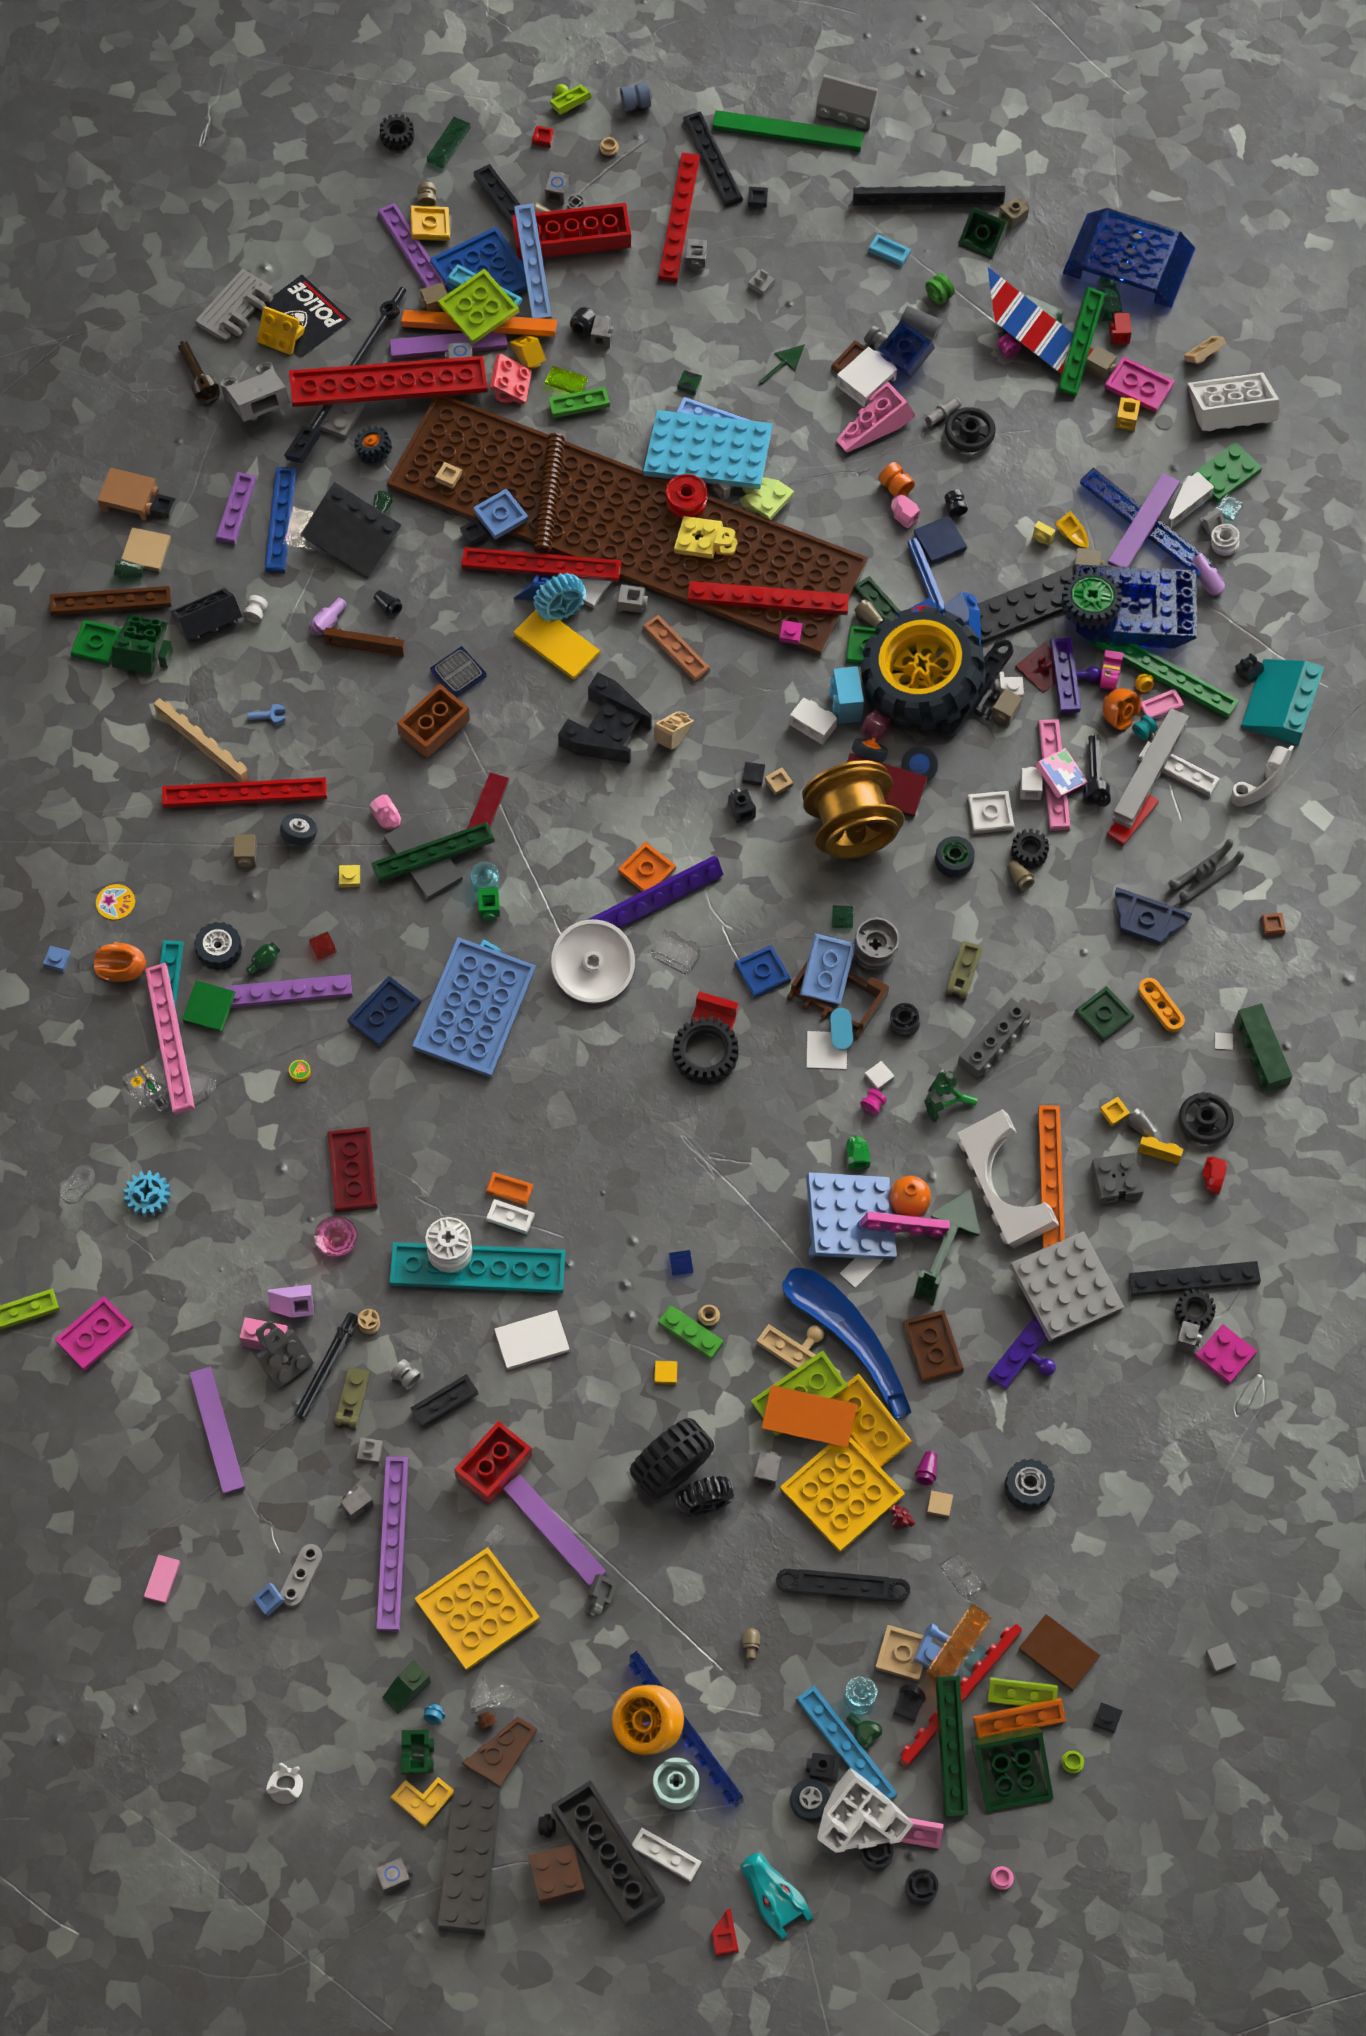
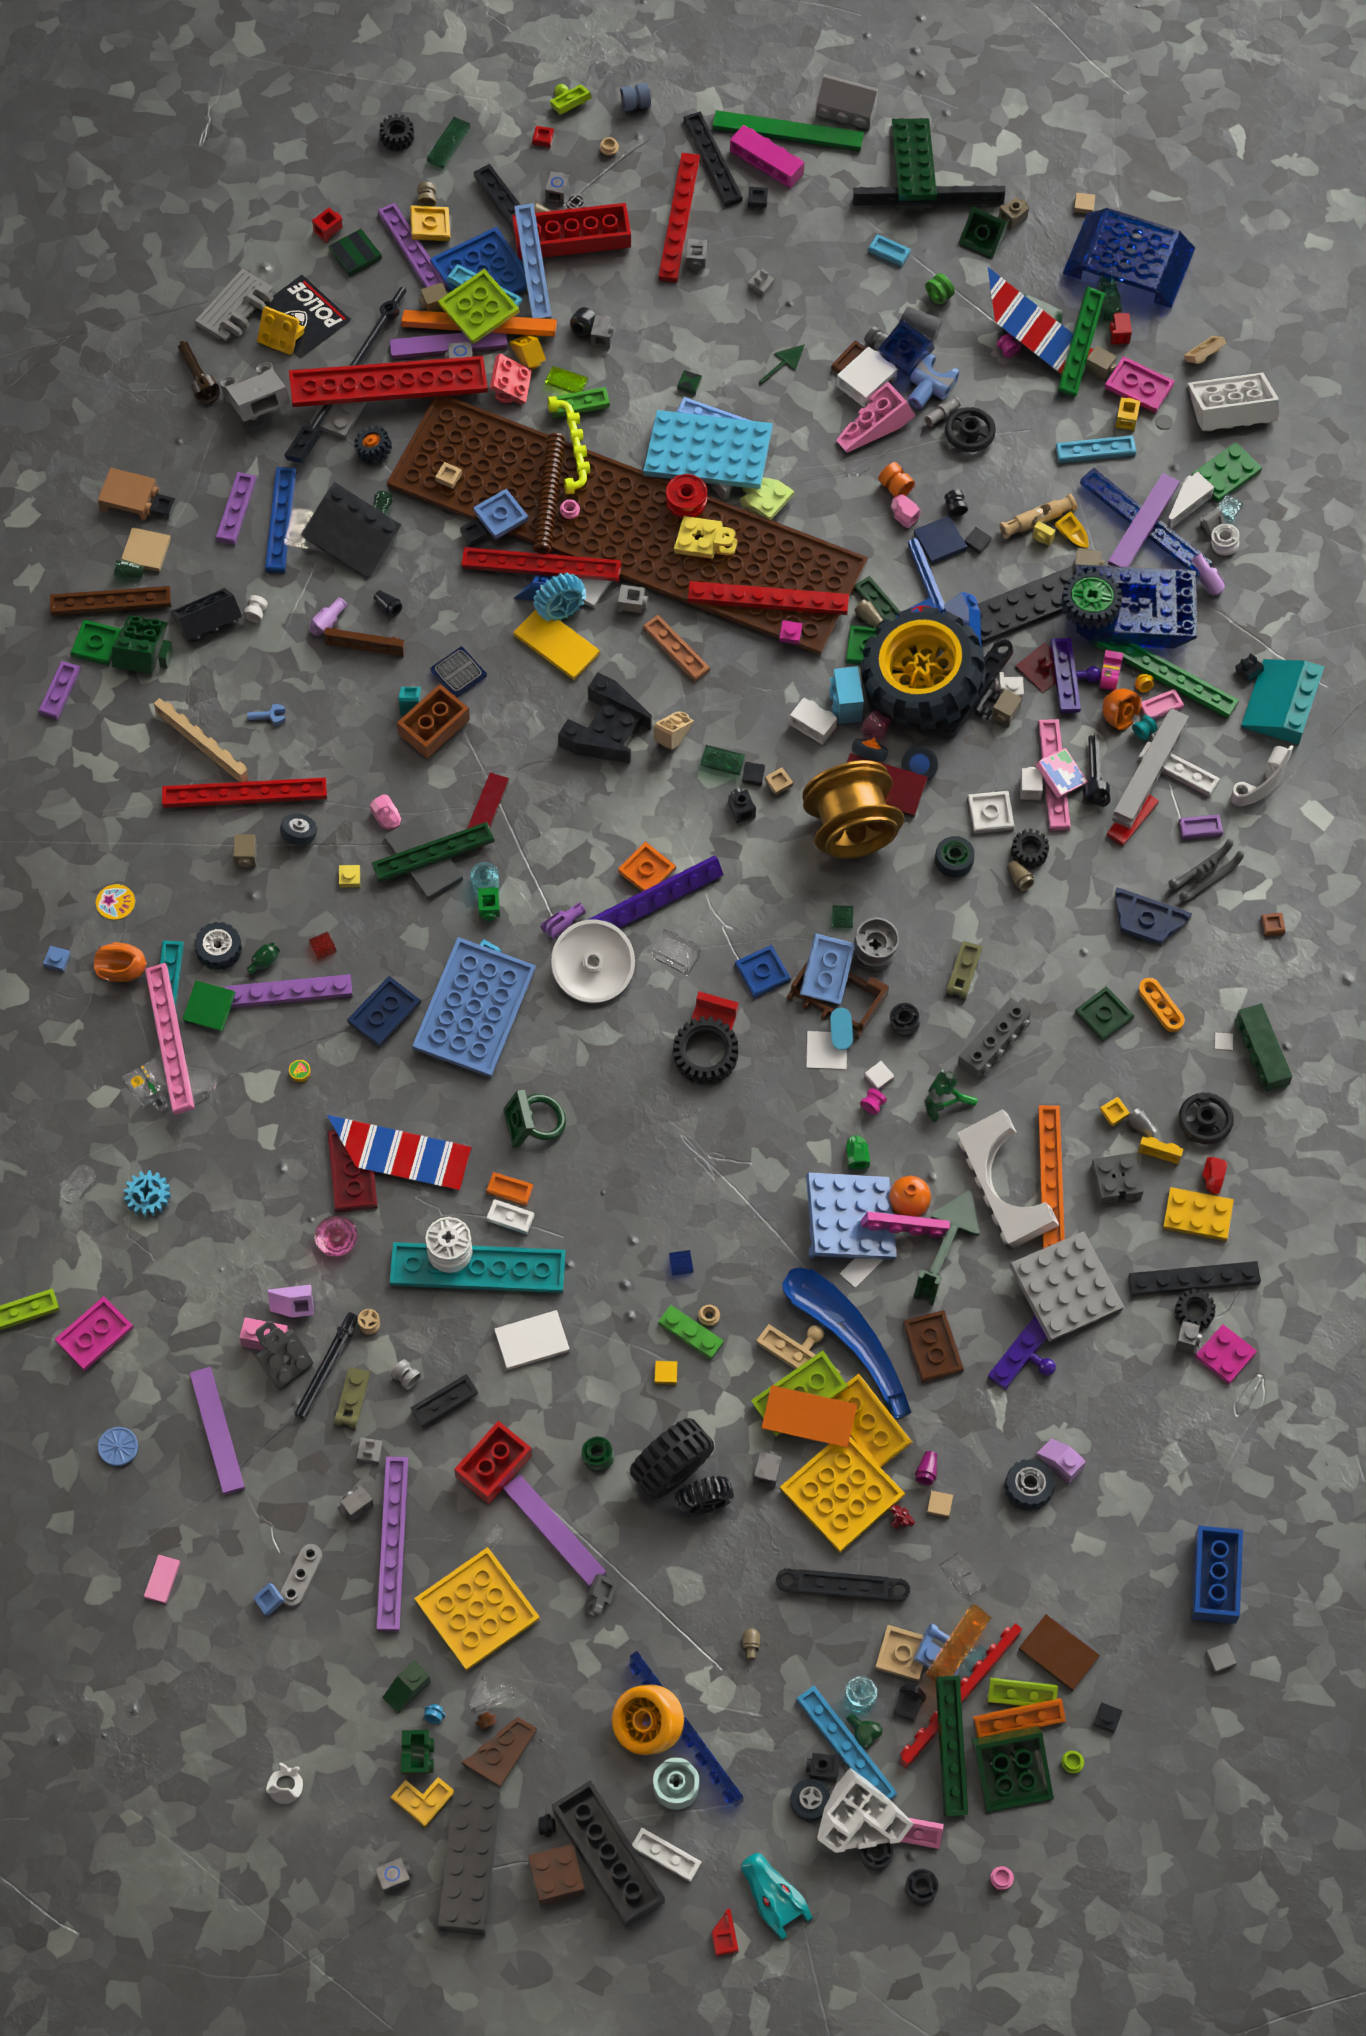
none -> medium lavender tile [38,661,81,720]
none -> medium blue wheel [98,1427,138,1466]
none -> red brick [312,207,343,243]
none -> sticker [327,1115,472,1190]
none -> tile [329,228,382,276]
none -> teal slope [399,687,421,716]
none -> dark green tile [503,1090,566,1147]
none -> medium lavender arm [540,902,586,940]
none -> neon yellow bar [547,396,590,494]
none -> bright pink plate [560,500,580,519]
none -> dark green wheel [582,1436,614,1472]
none -> clear green plate [700,745,745,776]
none -> dark pink brick [730,125,804,188]
none -> dark green plate [891,118,937,201]
none -> medium blue connector [908,354,960,410]
none -> black tile [964,527,992,554]
none -> tan piece [999,494,1077,539]
none -> lavender slope [1036,1438,1086,1484]
none -> medium azure tile [1055,435,1136,463]
none -> tan tile [1074,193,1095,214]
none -> yellow plate [1163,1187,1234,1241]
none -> medium lavender tile [1178,814,1223,840]
none -> blue brick [1191,1526,1243,1624]

